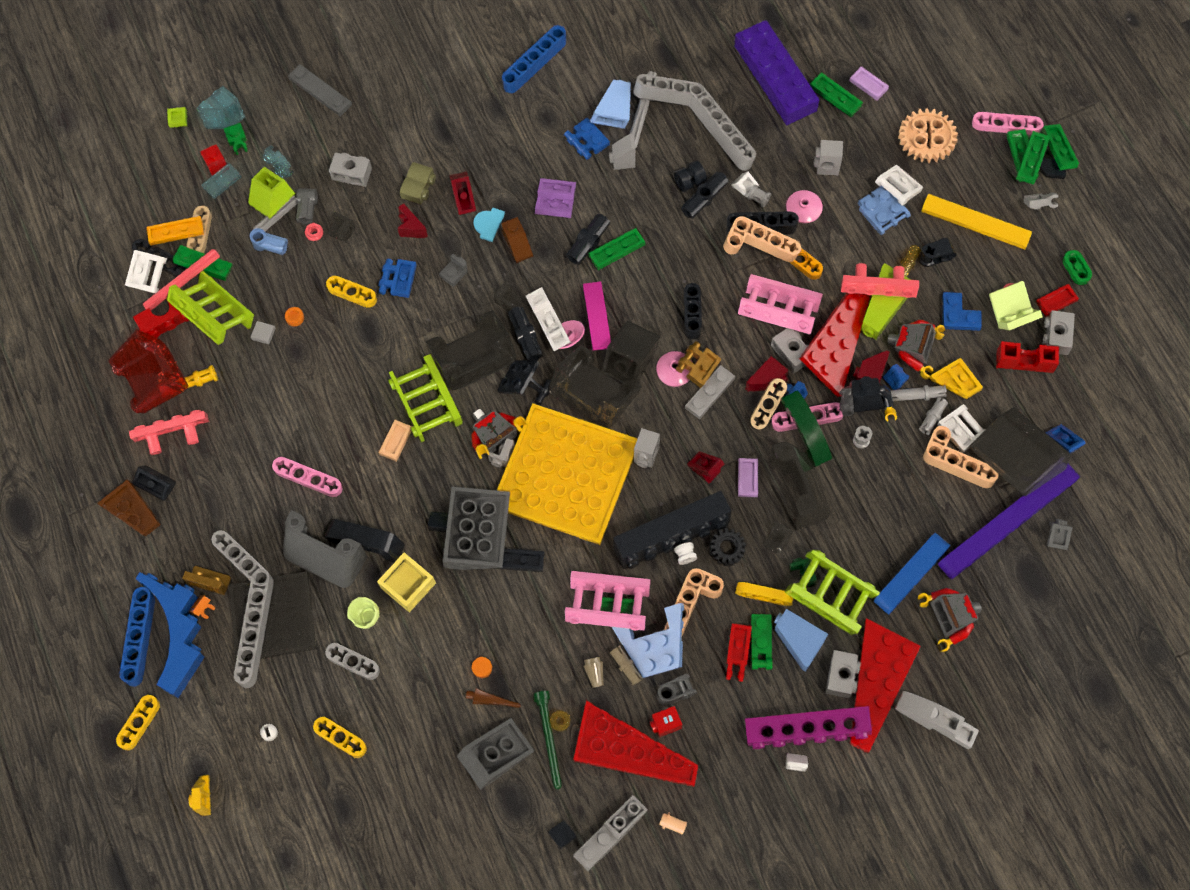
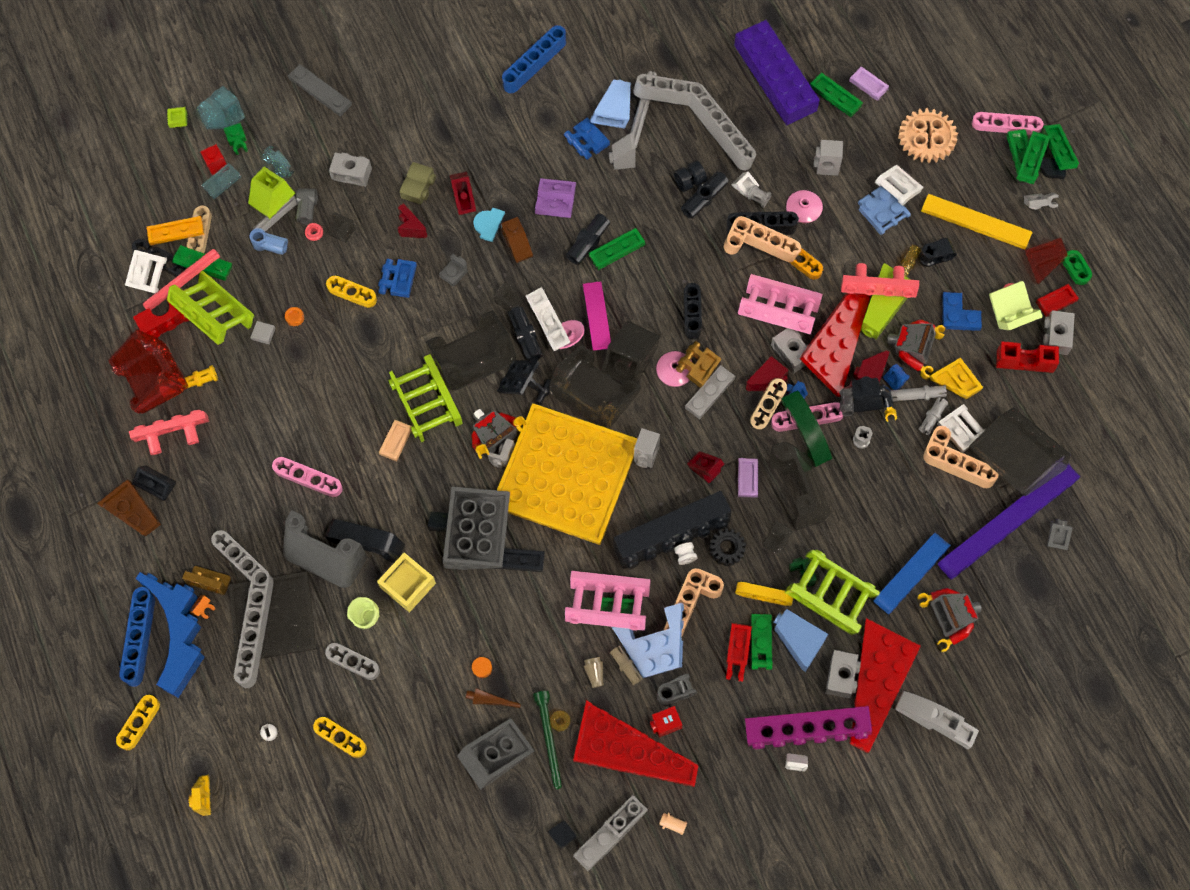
blue slope [1045,424,1086,459] -> none
none -> clear red wing [1025,238,1068,284]

